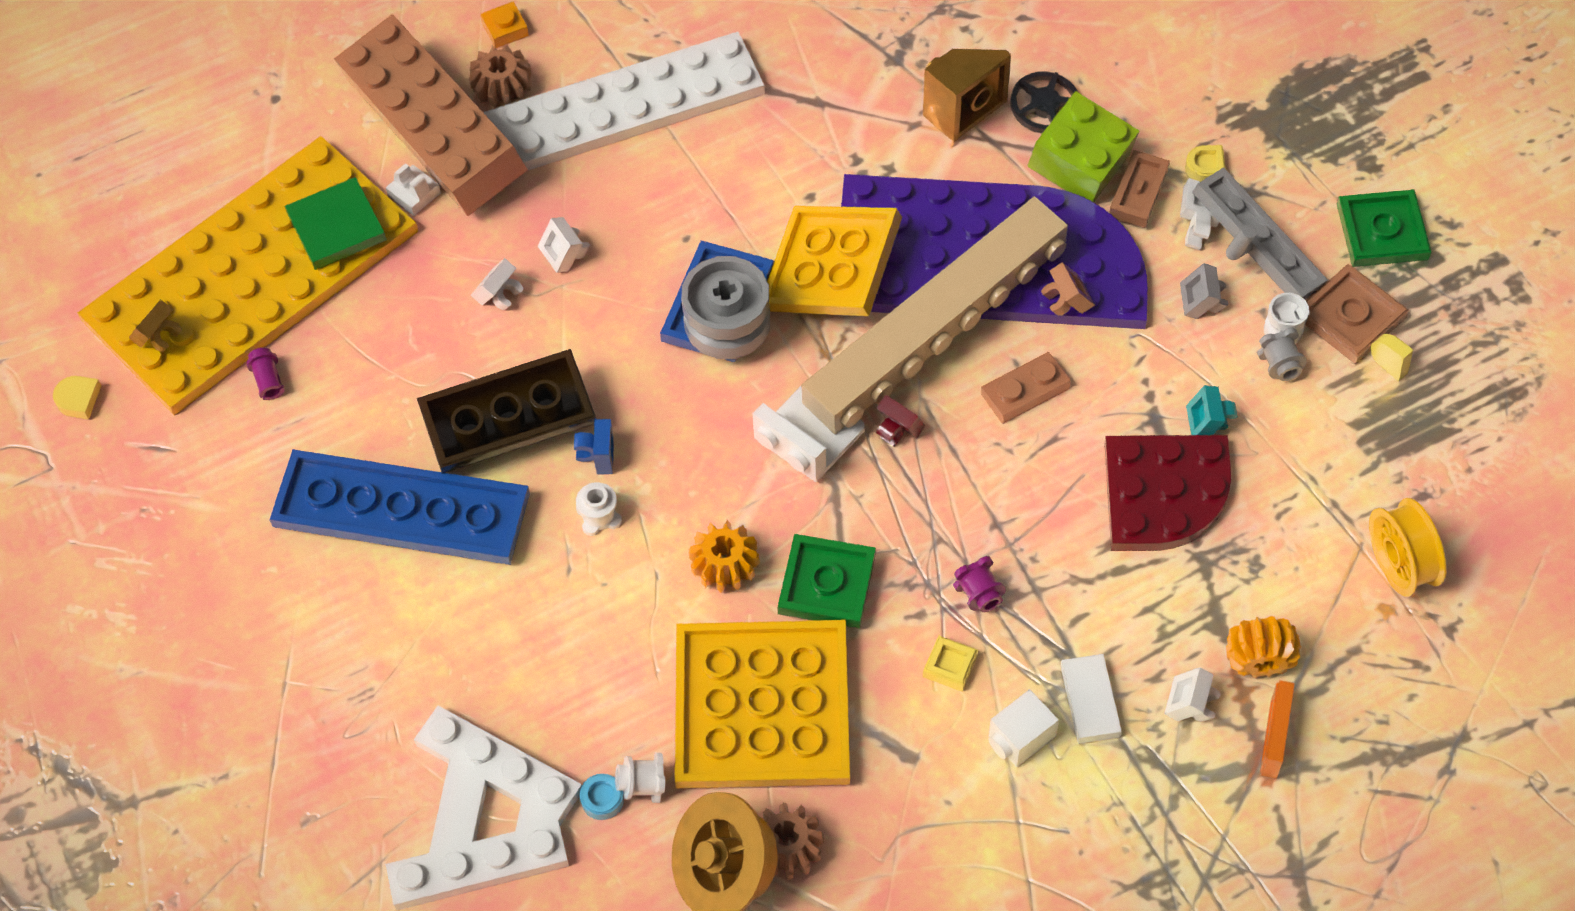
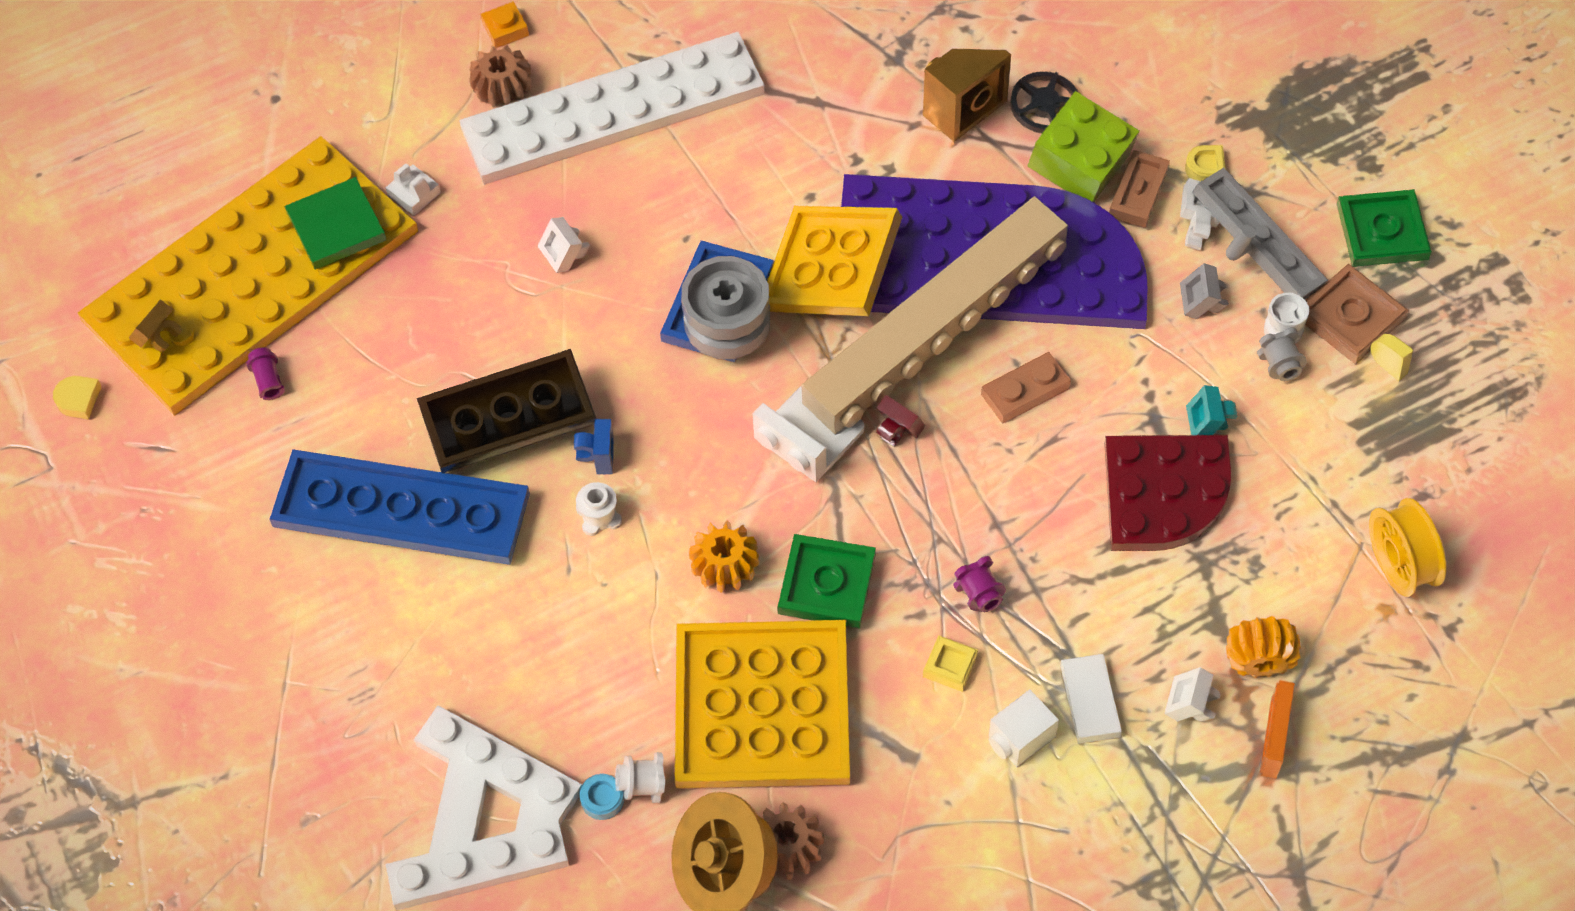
nougat brick [334,14,528,216] -> none
white tile [470,258,523,310] -> none
nougat tile [1041,262,1095,316] -> none

